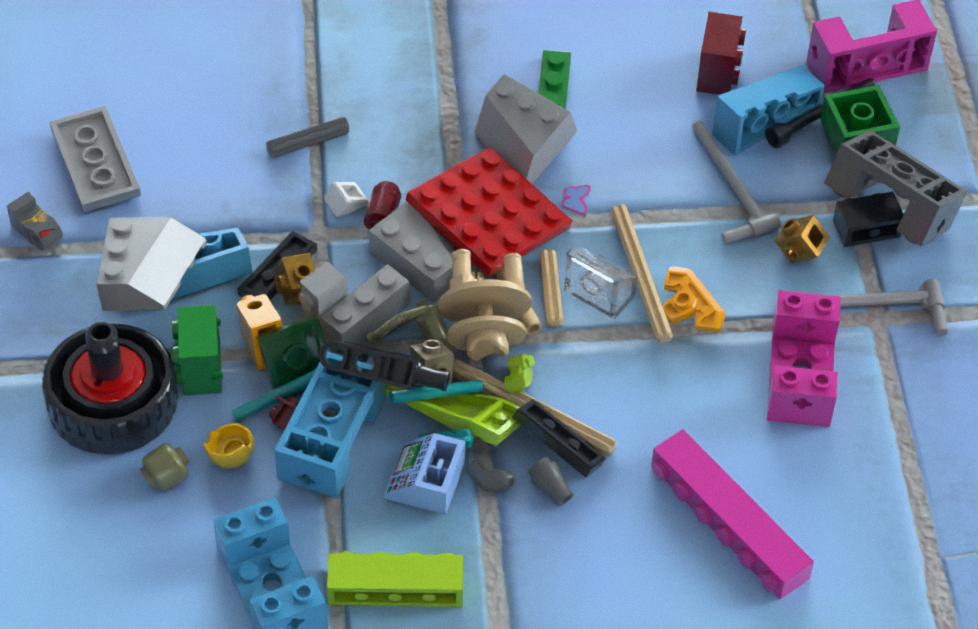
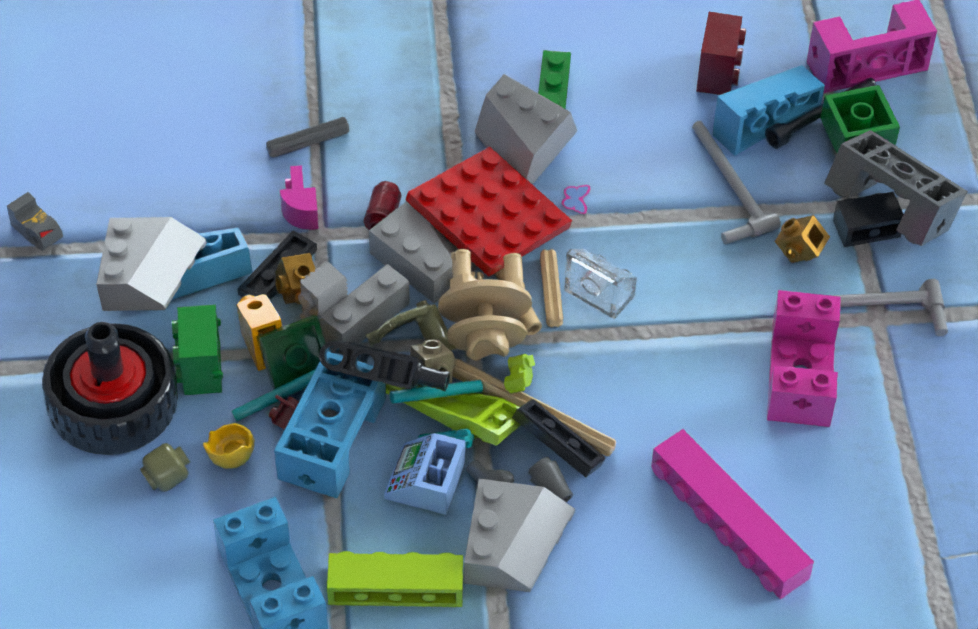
light grey plate [49,106,141,212] -> none
white slope [324,182,369,217] -> none
tan axle [611,204,673,343] -> none
light orange piece [662,267,725,332] -> none
none -> dark pink brick [280,165,319,230]
none -> light grey wedge [464,479,575,592]

